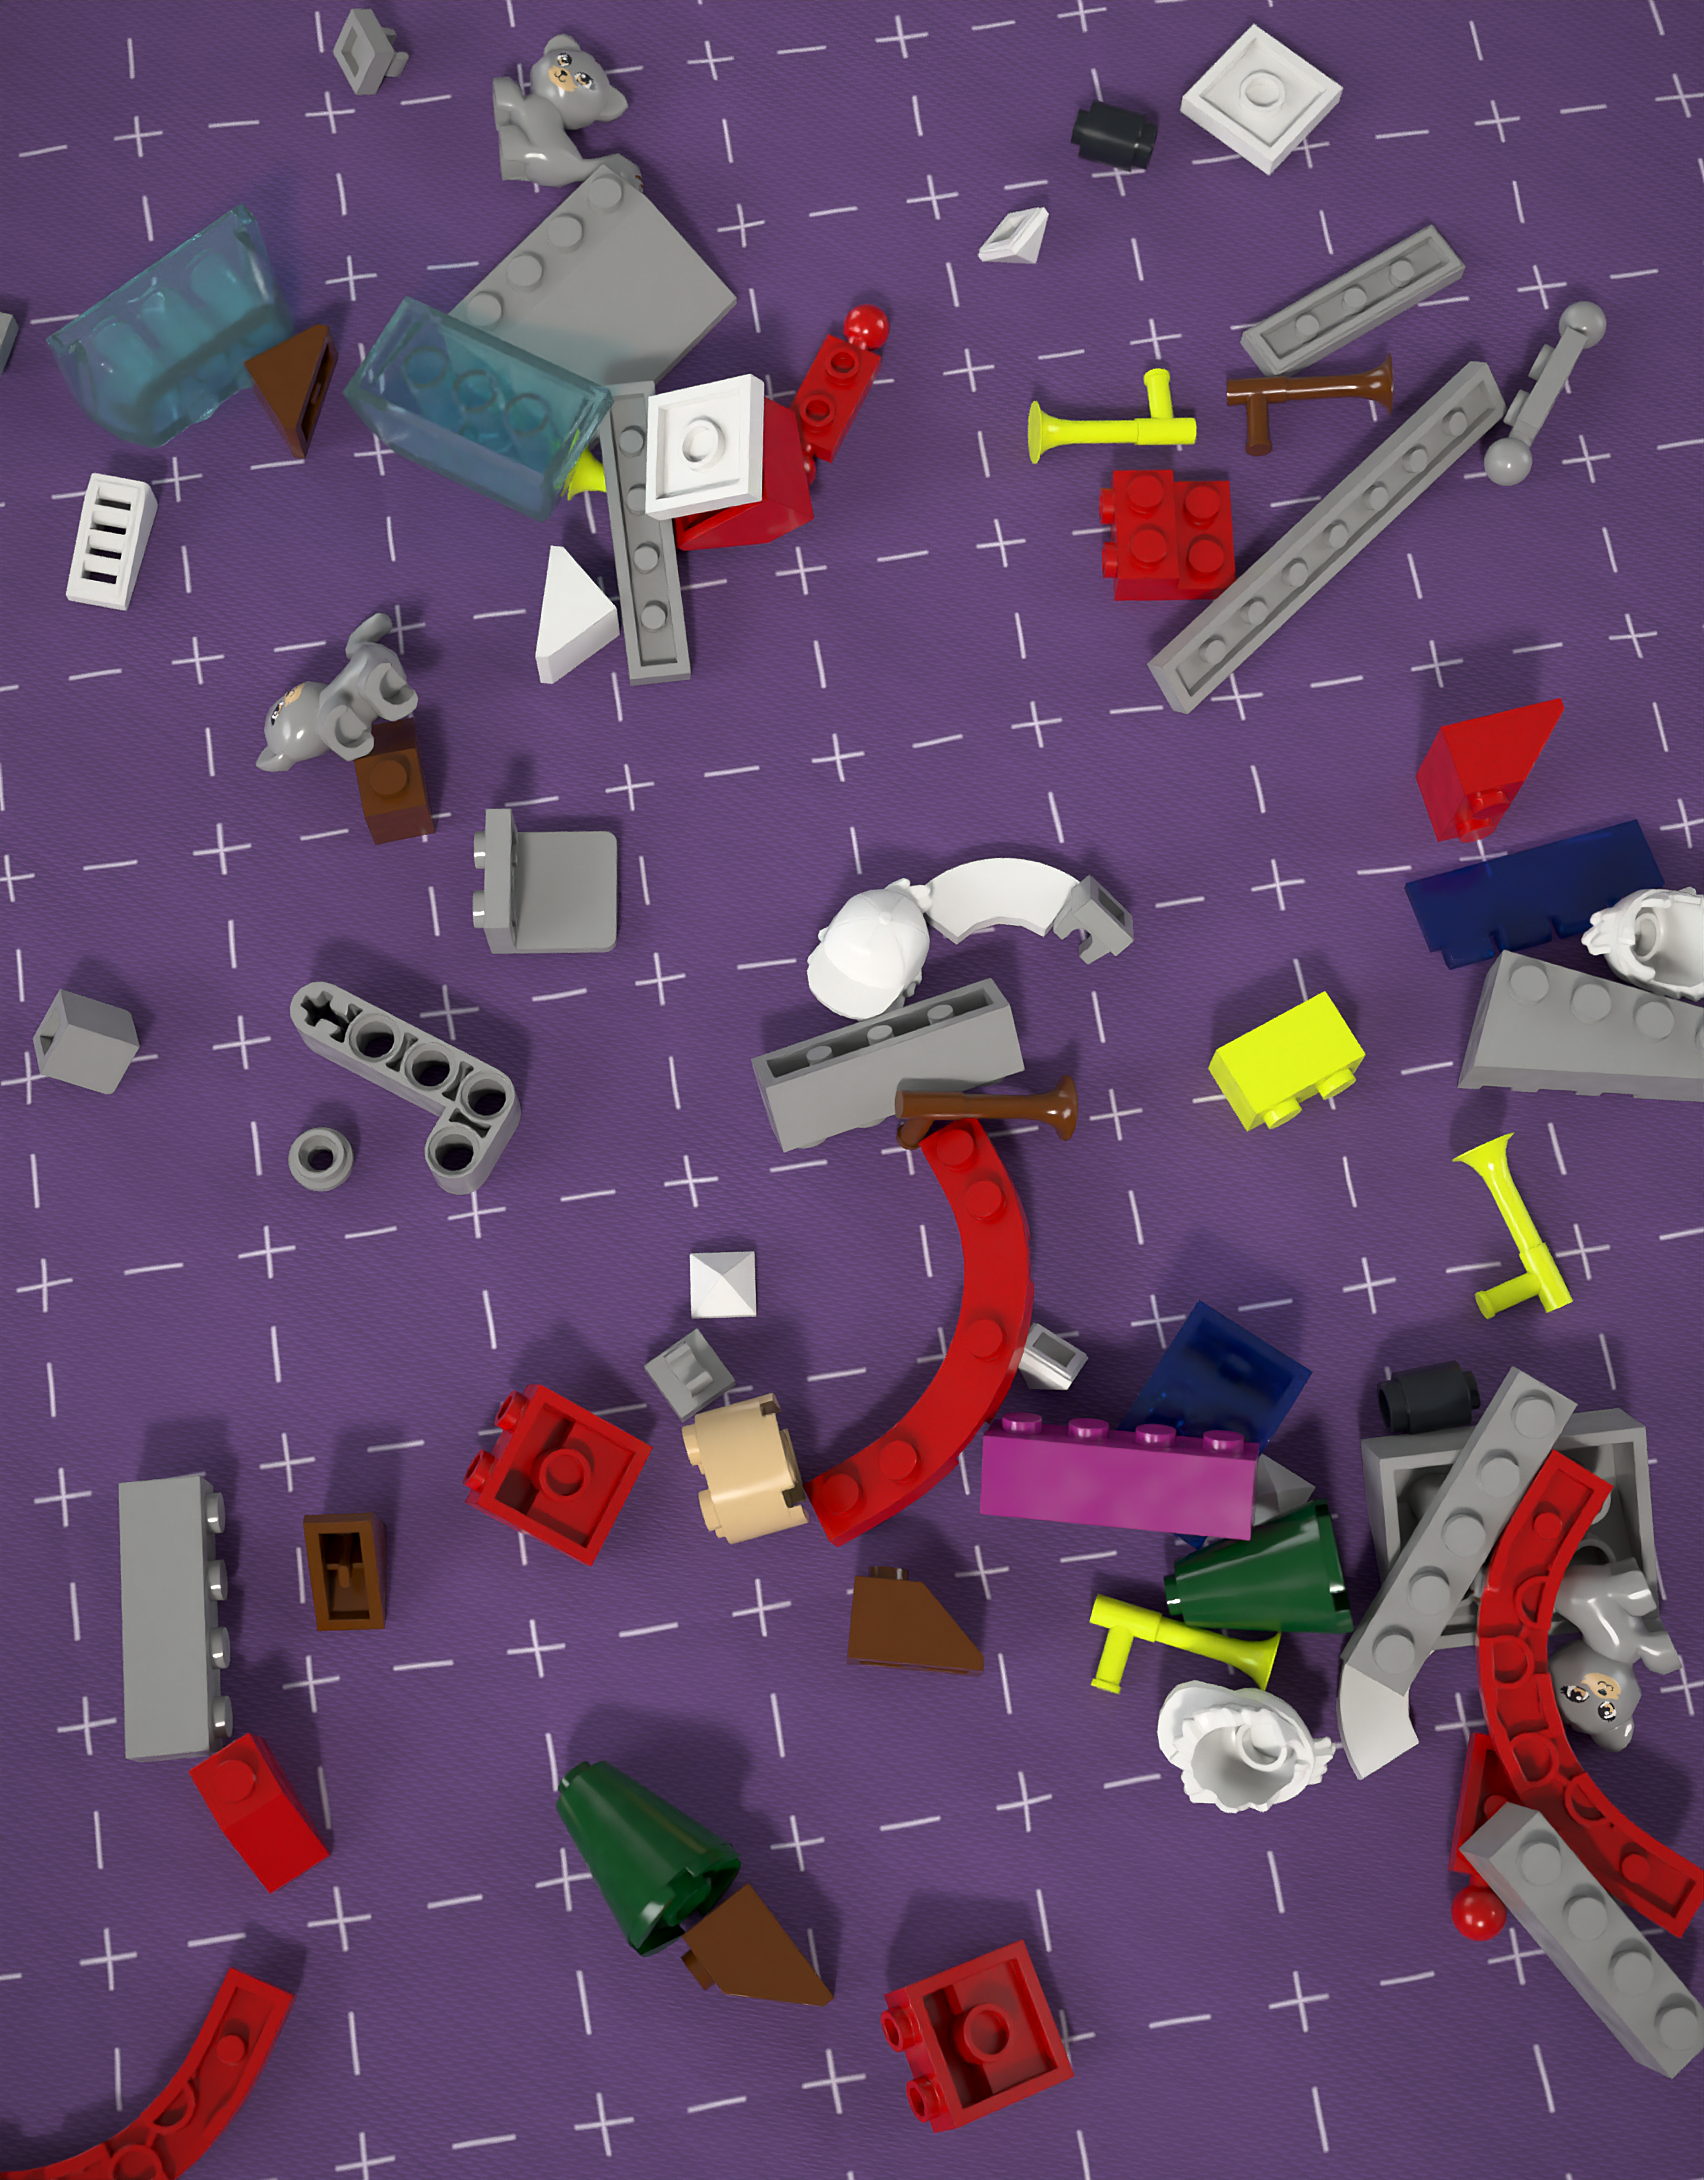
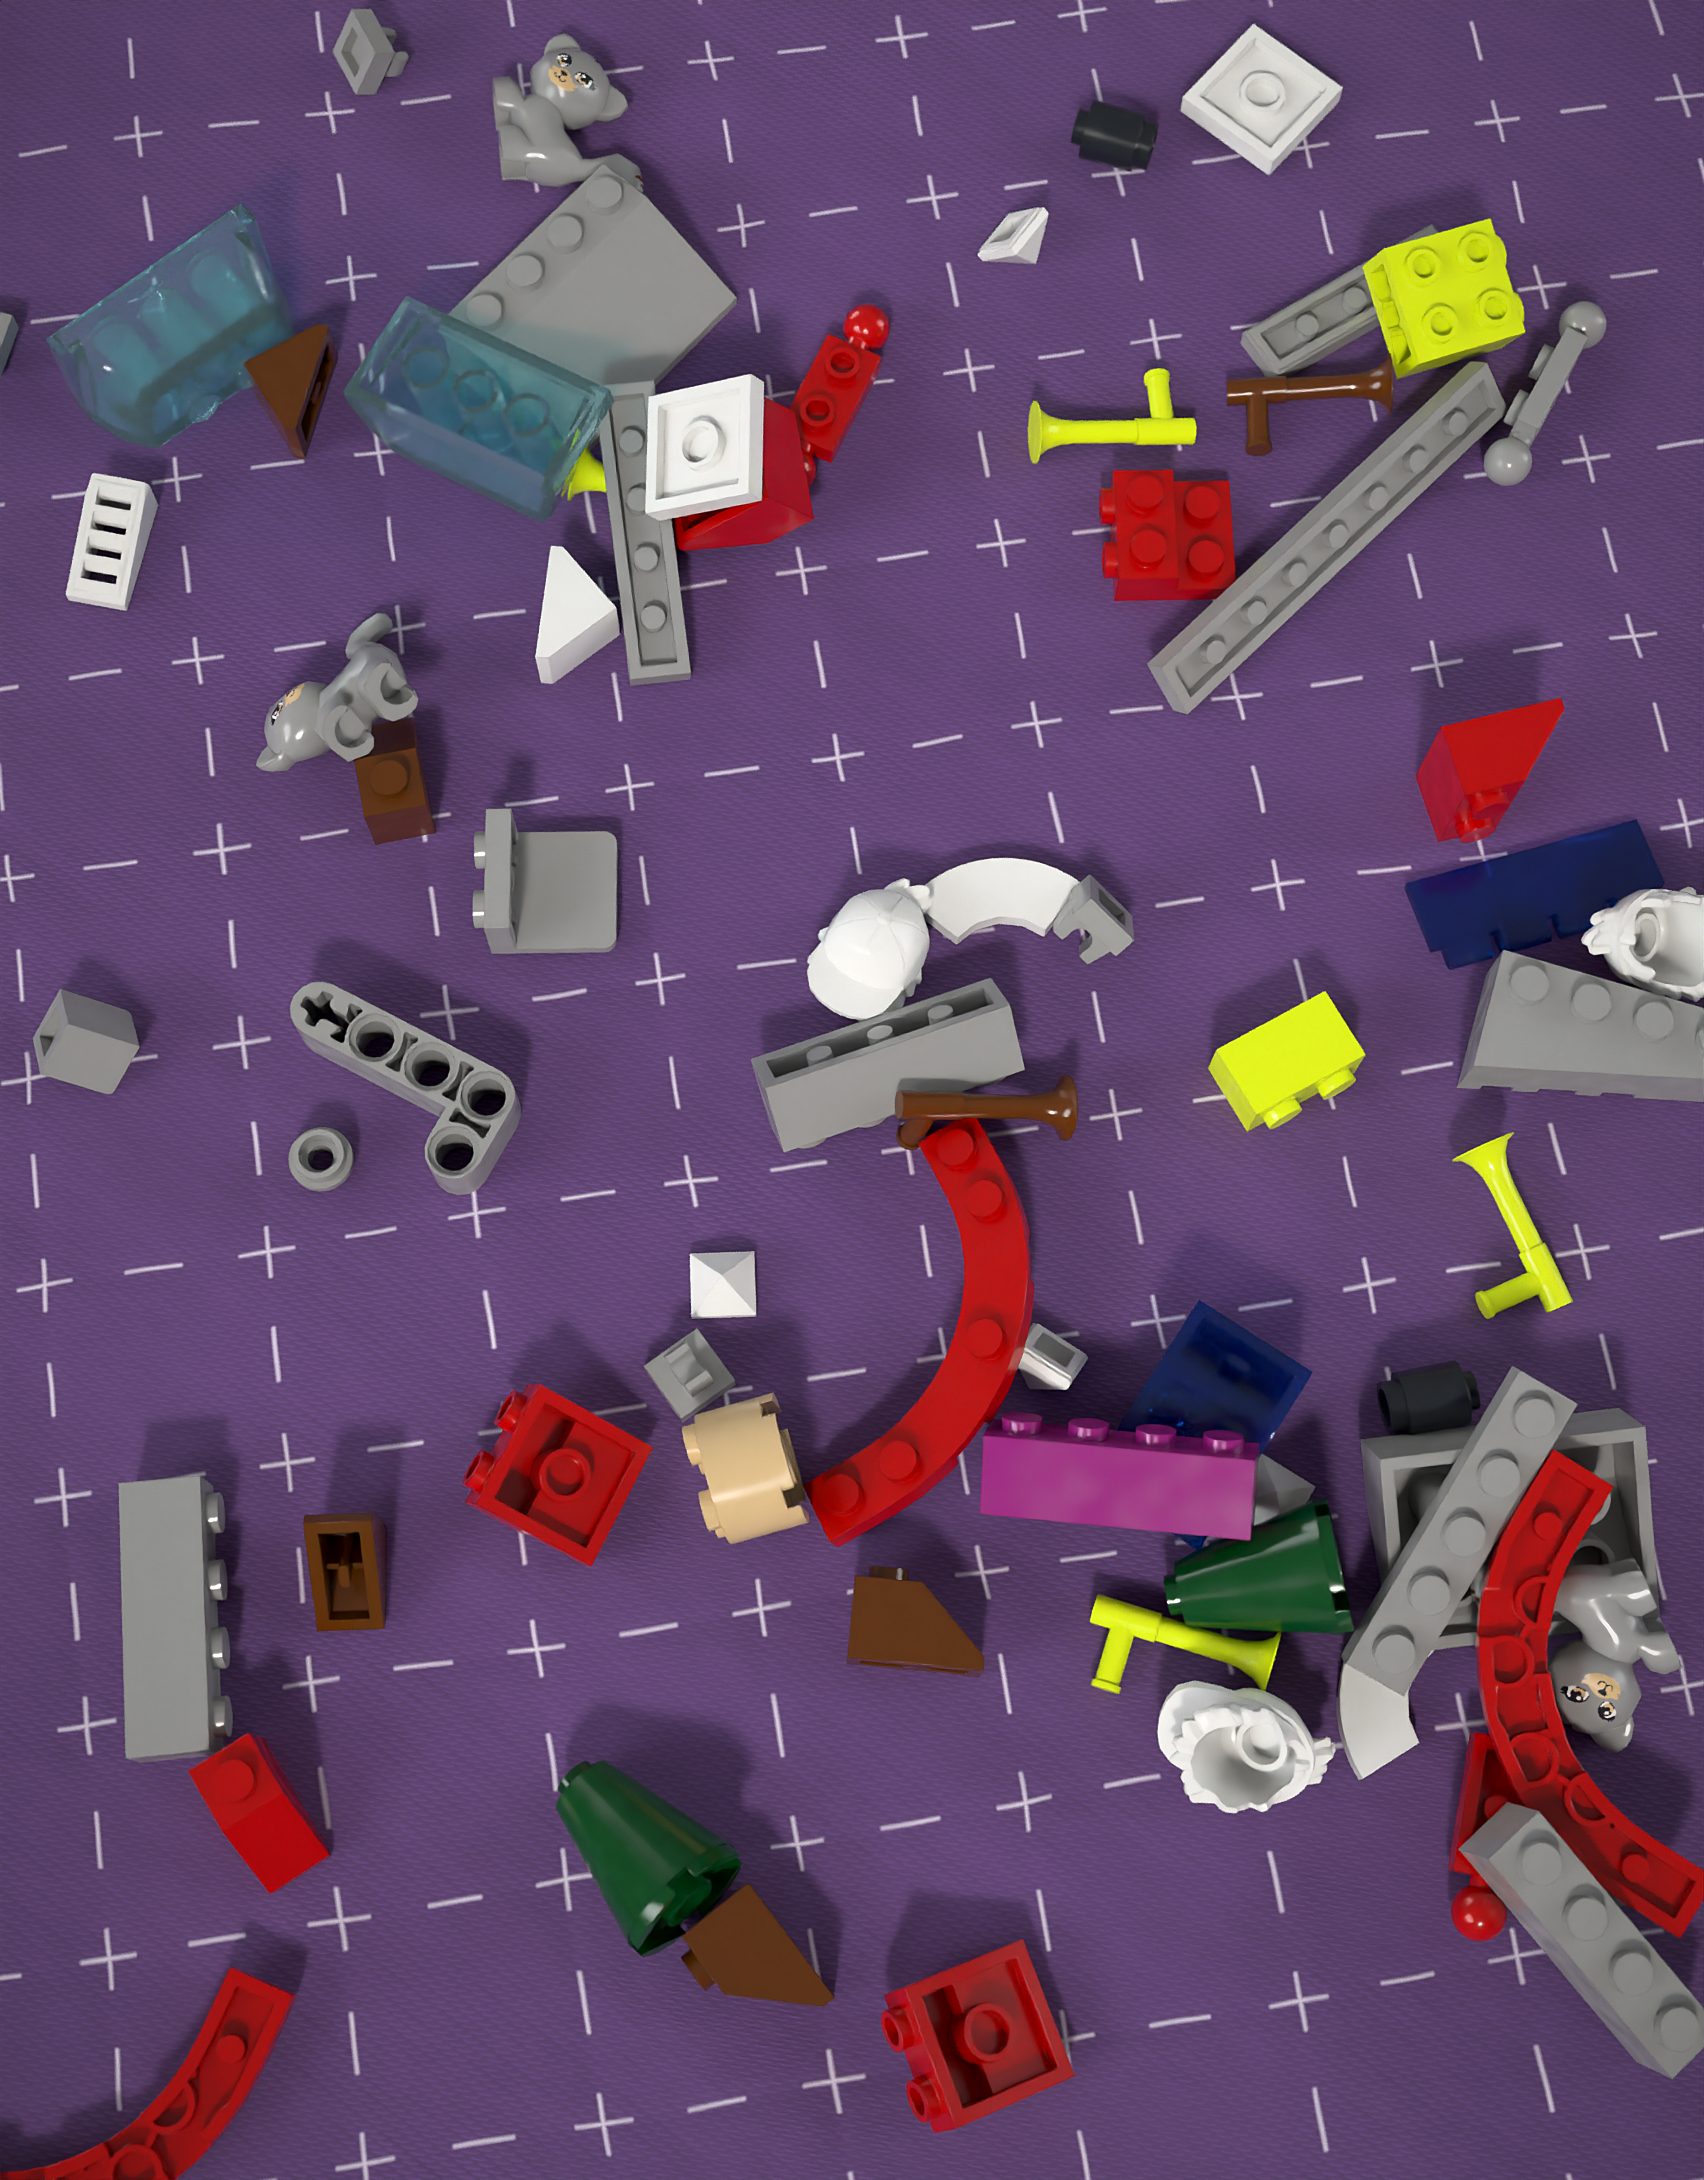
none -> neon yellow brick [1362,218,1526,379]

